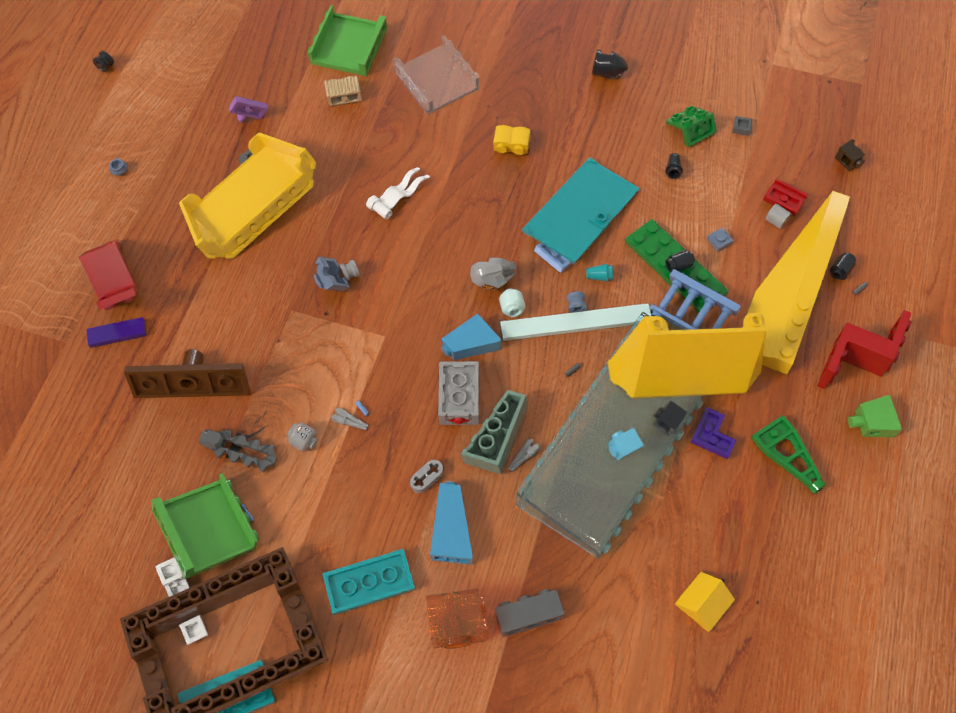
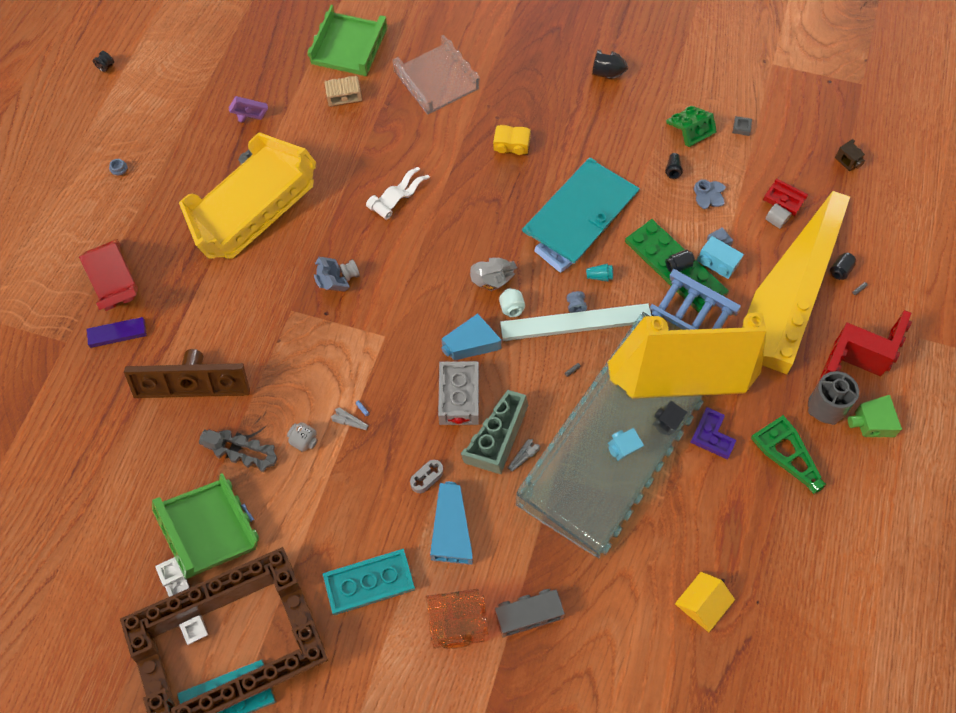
none -> sand blue plate [694,180,726,209]
none -> medium azure brick [697,236,744,279]
none -> dark grey cylinder [808,371,859,425]

